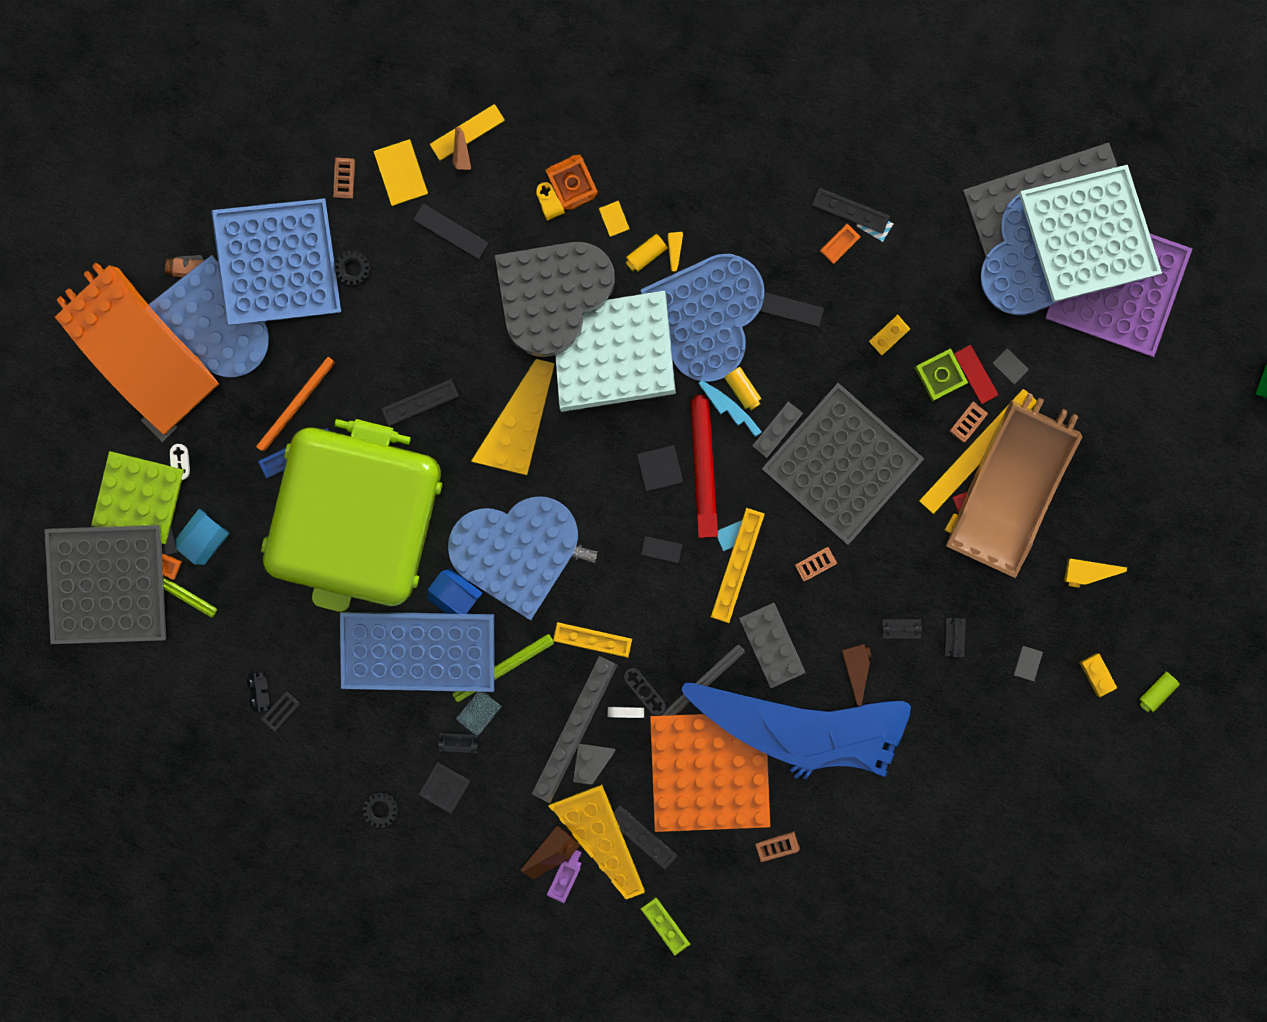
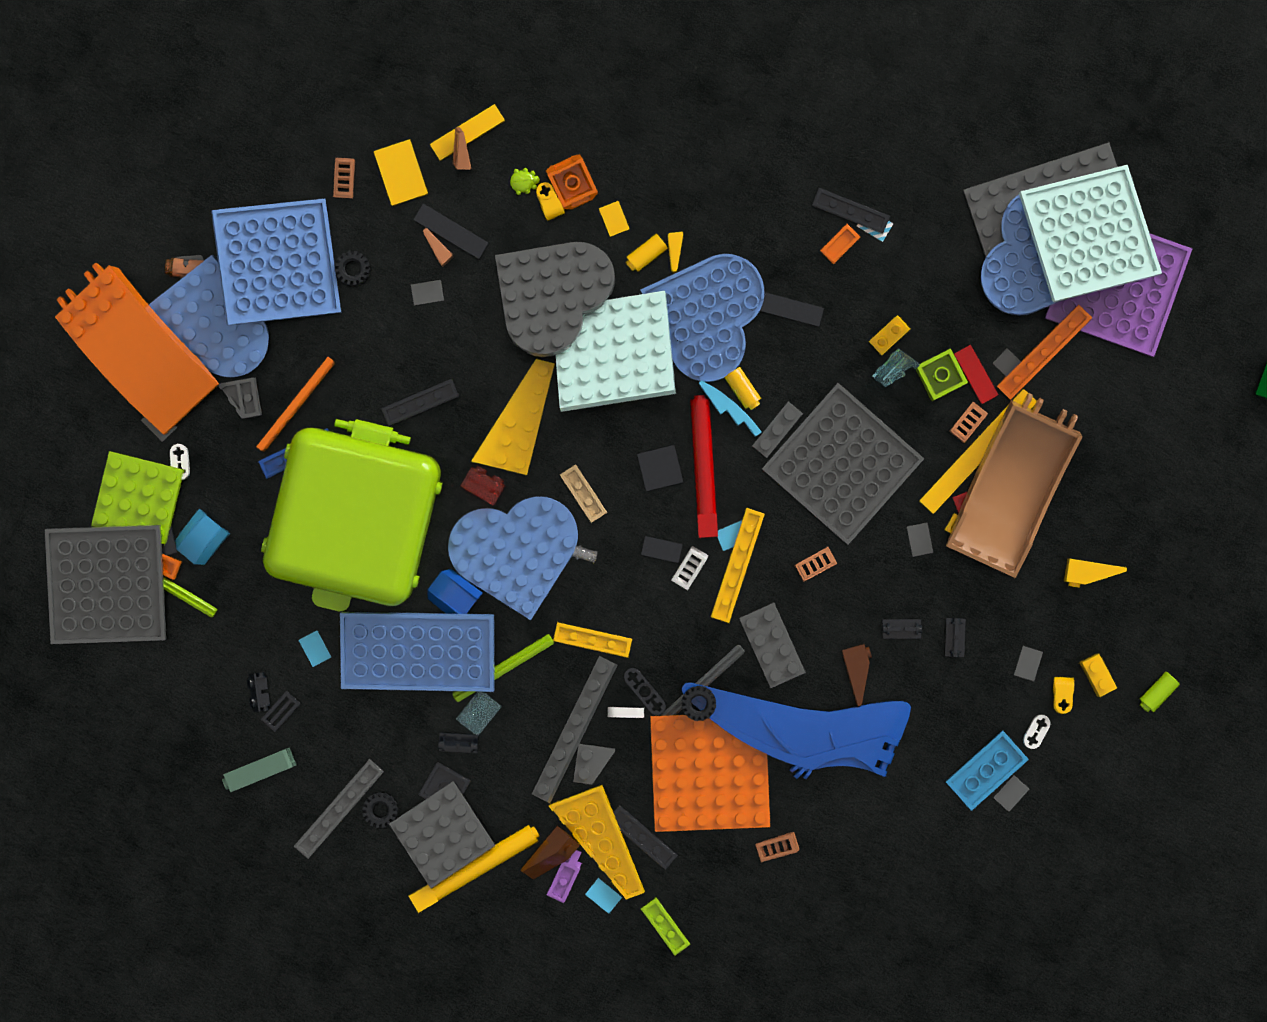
none -> dark grey wing [219,377,262,419]
none -> sand green slope [222,747,296,792]
none -> dark grey tile [294,759,384,859]
none -> medium azure sticker [299,631,331,667]
none -> dark grey plate [389,781,496,889]
none -> yellow brick [409,825,539,913]
none -> dark grey sticker [411,280,444,305]
none -> nougat slope [423,228,453,267]
none -> clear red brick [460,465,505,506]
none -> lime piece [510,168,540,195]
none -> tan plate [560,464,607,523]
none -> medium azure sticker [585,878,622,913]
none -> white slope [671,546,708,590]
none -> black tyre [681,686,716,721]
none -> clear light blue wing [872,349,920,387]
none -> dark grey sticker [907,523,933,557]
none -> dark azure plate [945,731,1029,811]
none -> dark grey sticker [994,775,1029,811]
none -> orange plate [997,304,1092,400]
none -> white beam [1023,715,1050,749]
none -> yellow piece [1053,677,1074,714]

